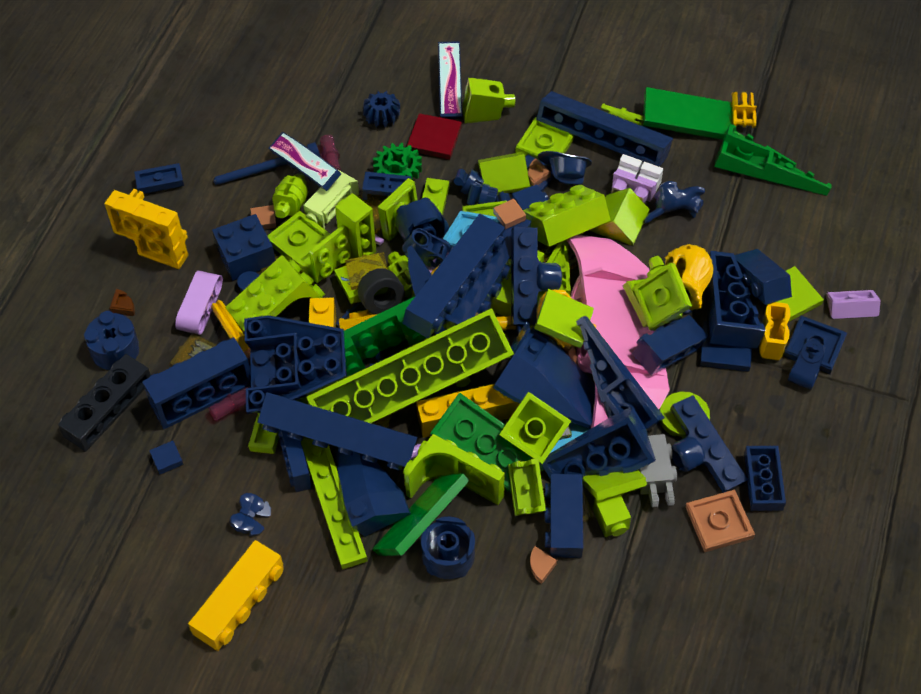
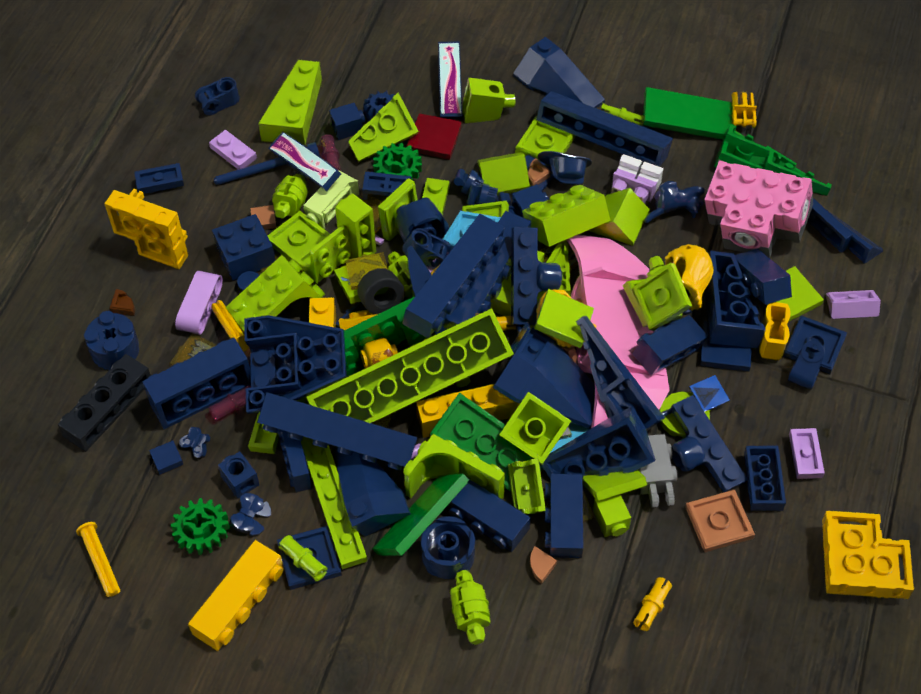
nougat tile [493,199,526,229] -> none
none -> yellow axle [76,522,120,597]
none -> green gear [171,498,230,555]
none -> dark blue piece [179,427,210,458]
none -> dark blue piece [195,77,240,115]
none -> lavender plate [209,130,257,170]
none -> dark blue brick [218,451,259,499]
none -> lime wedge [258,60,322,146]
none -> dark blue tile [277,526,342,590]
none -> lime pin [279,535,328,581]
none -> dark blue brick [329,103,365,140]
none -> lime wing [348,92,419,163]
none -> yellow head [360,338,398,369]
none -> dark blue brick [447,478,531,552]
none -> lime piece [450,570,491,645]
none -> dark blue wedge [513,37,605,108]
none -> yellow pin [633,577,672,631]
none -> piece [661,375,730,416]
none -> bright pink piece [705,161,813,258]
none -> lavender plate [789,428,824,479]
none -> dark blue wedge [807,198,883,264]
none -> yellow piece [822,511,914,599]

